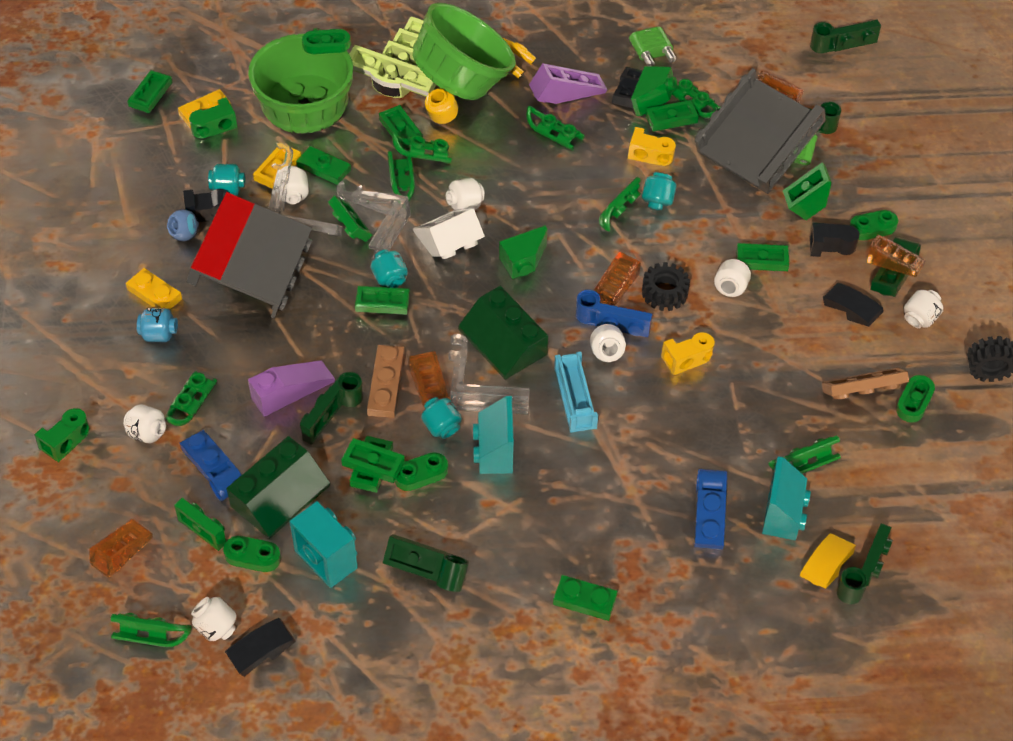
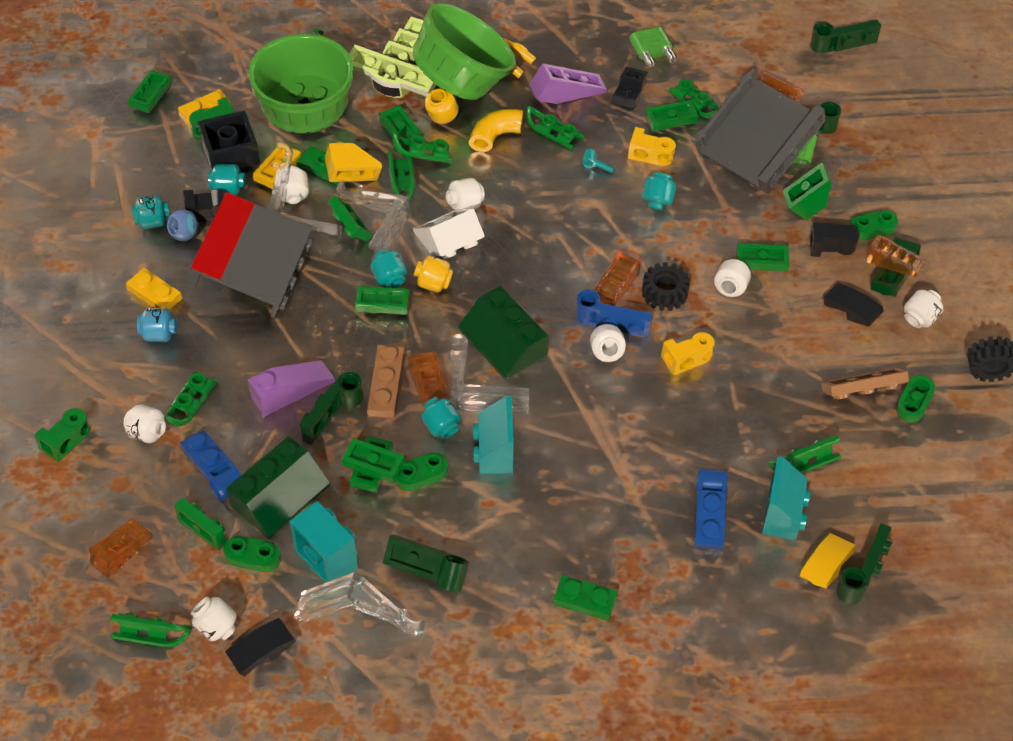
green plate [302,29,351,54] -> none
green slope [499,226,547,279] -> none
medium azure container [554,352,598,433] -> none
green piece [599,177,641,232] -> none
green slope [631,66,677,116] -> none
none -> teal head [132,195,170,230]
none -> black brick [198,110,260,170]
none -> clear hinge [294,572,426,635]
none -> yellow slope [325,142,382,182]
none -> yellow head [414,256,453,293]
none -> yellow cylinder [469,109,524,152]
none -> teal hand [582,149,615,174]

